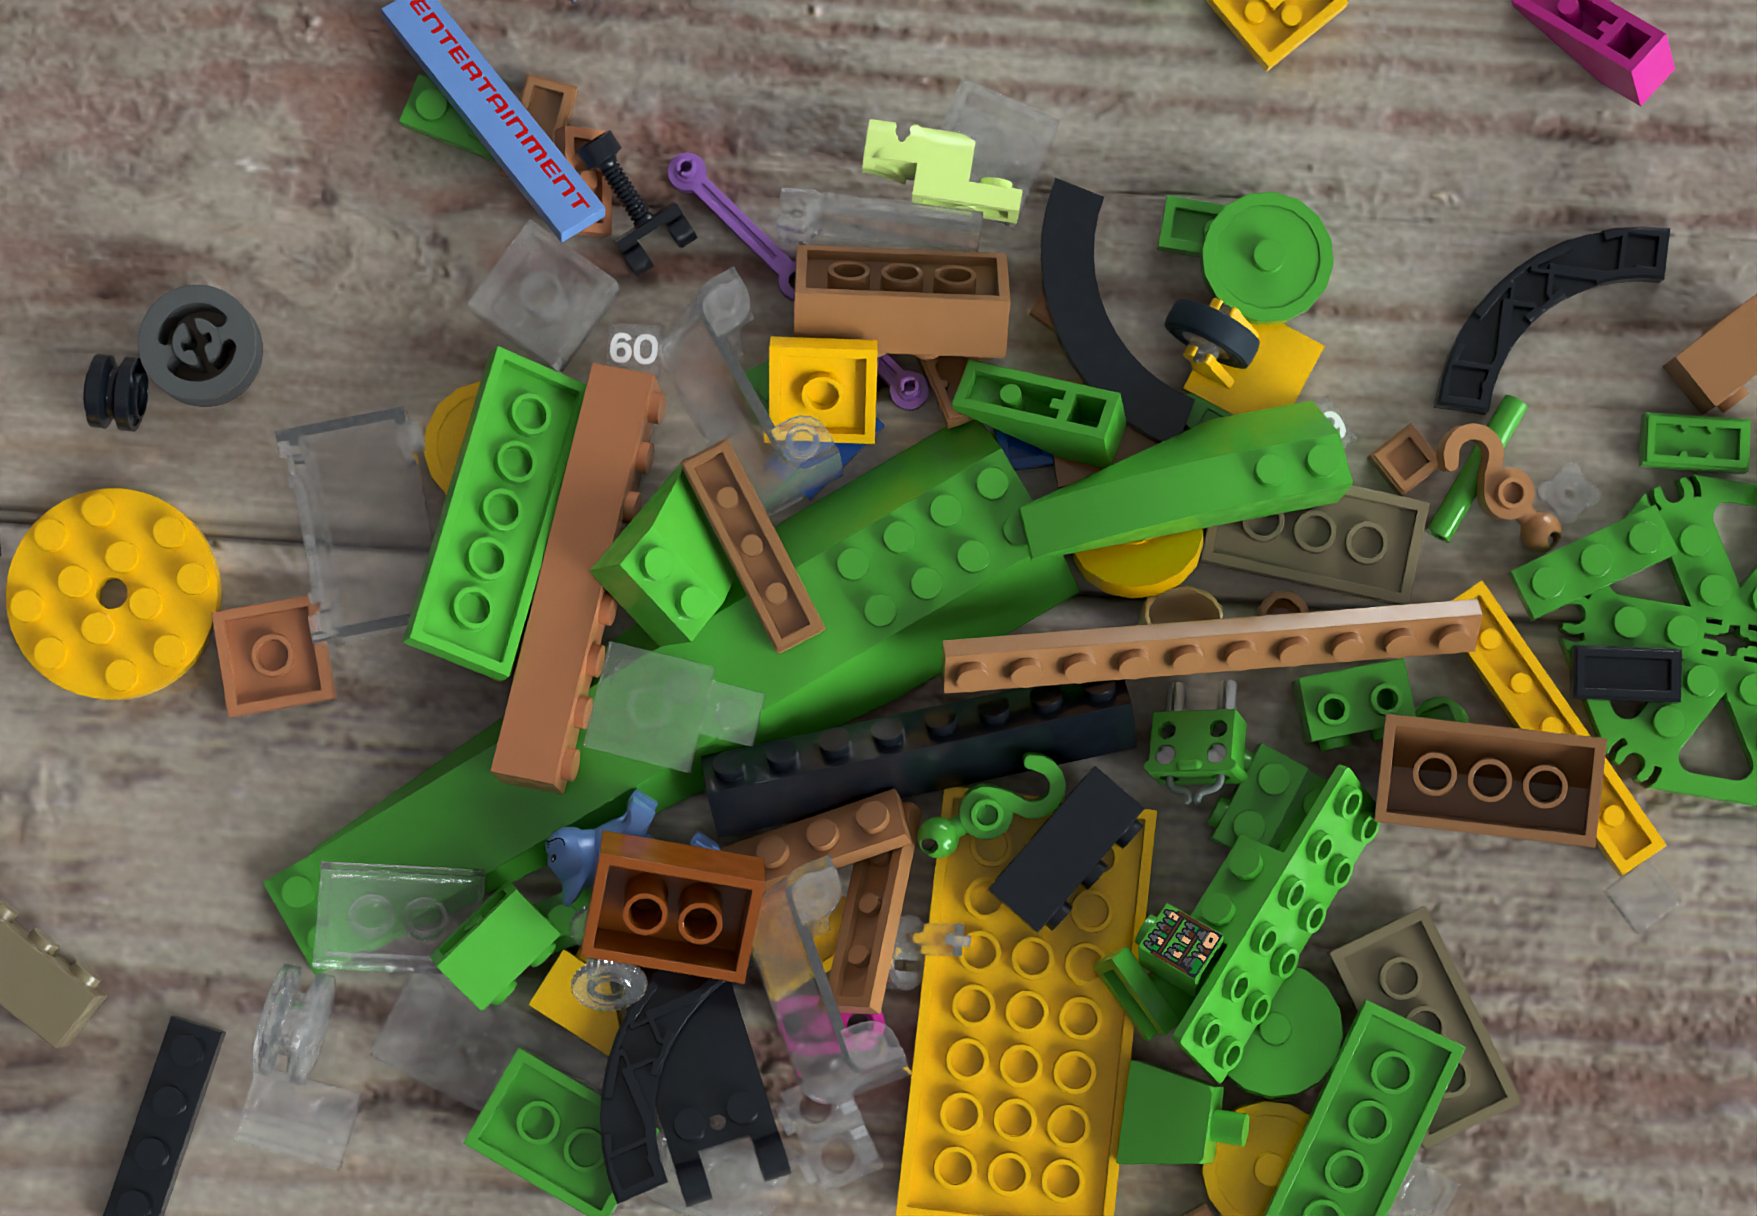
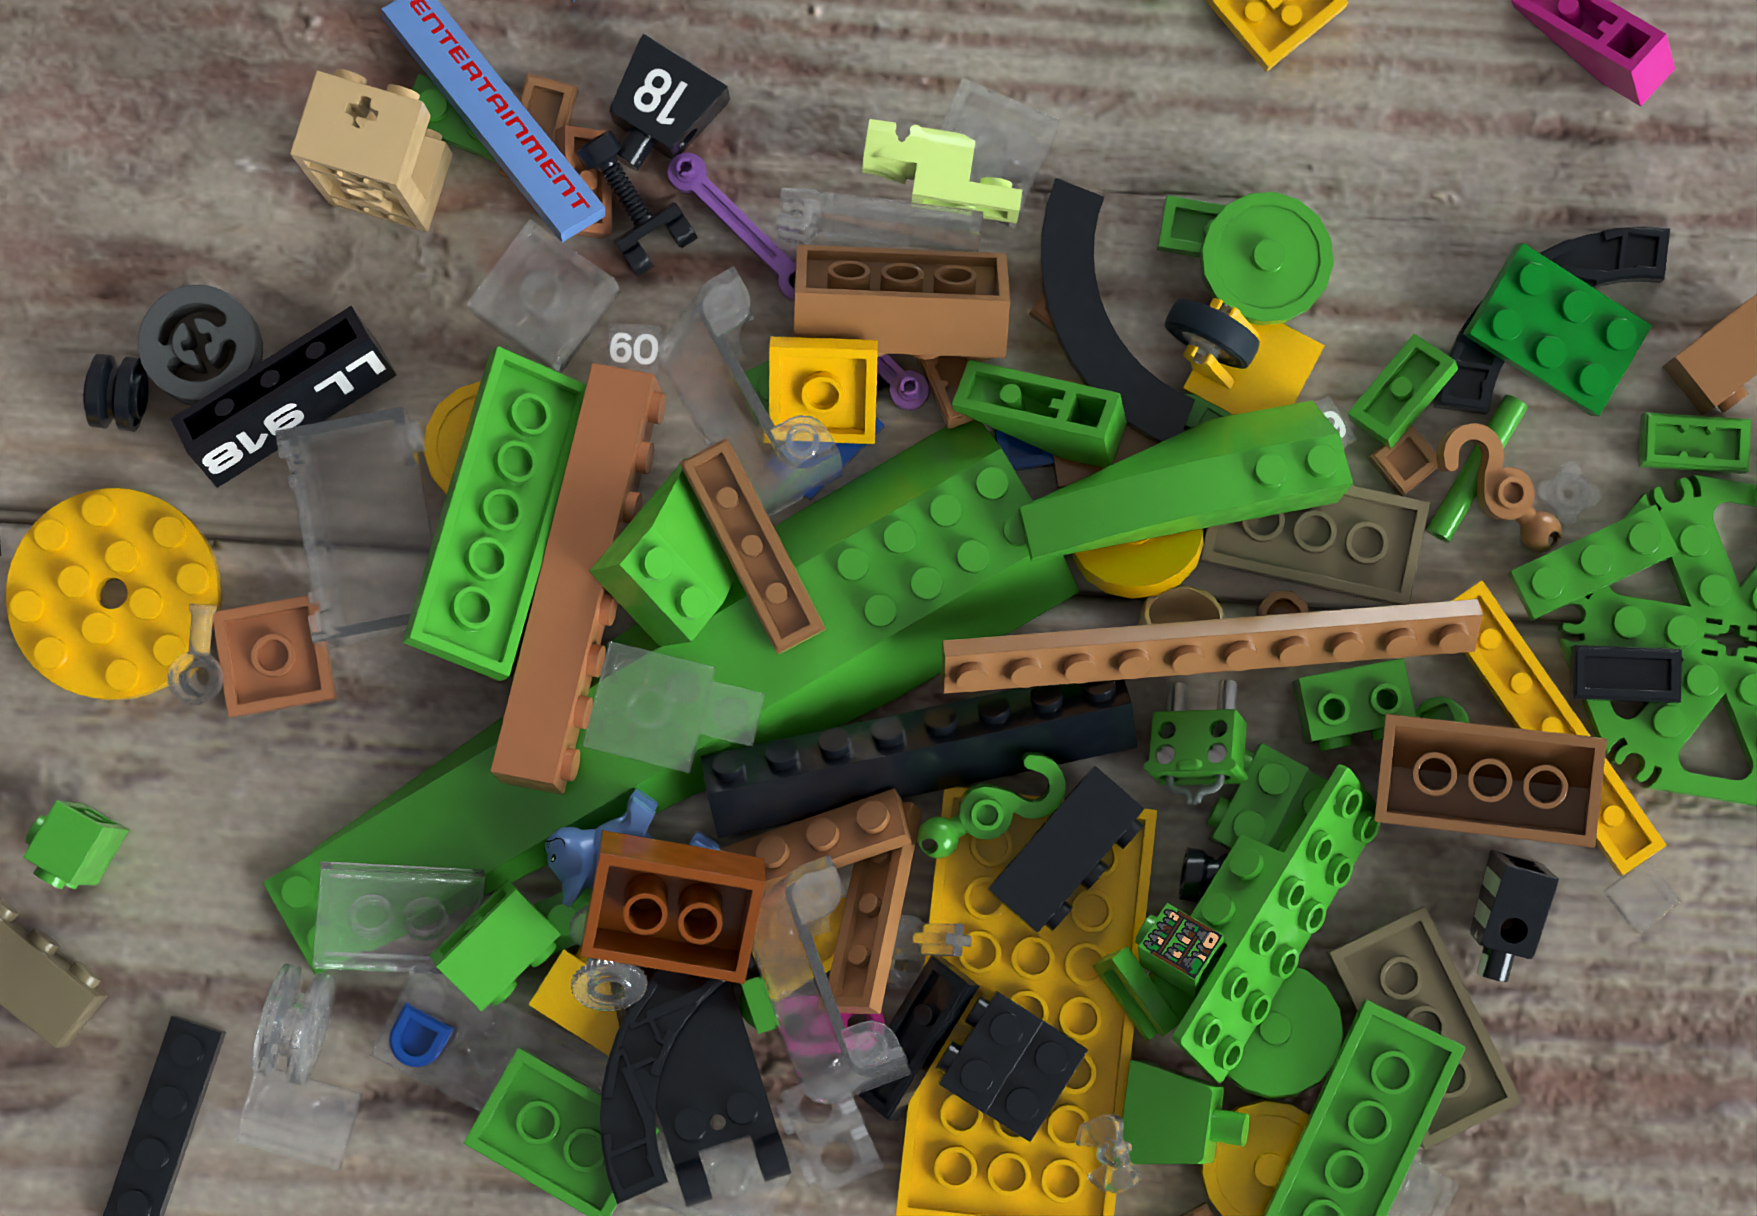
none -> bright green brick [23,800,129,889]
none -> clear bar [168,603,224,705]
none -> black brick [171,305,397,488]
none -> tan plate [290,69,453,233]
none -> blue tile [389,1002,455,1067]
none -> black torso [609,33,730,171]
none -> bright green tile [739,975,778,1034]
none -> black tile [851,955,979,1121]
none -> black plate [935,991,1088,1142]
none -> clear piece [1076,1114,1142,1193]
none -> black wheel [1179,847,1228,902]
none -> bright green plate [1348,334,1458,449]
none -> green plate [1463,243,1652,416]
none -> black torso [1470,850,1559,982]

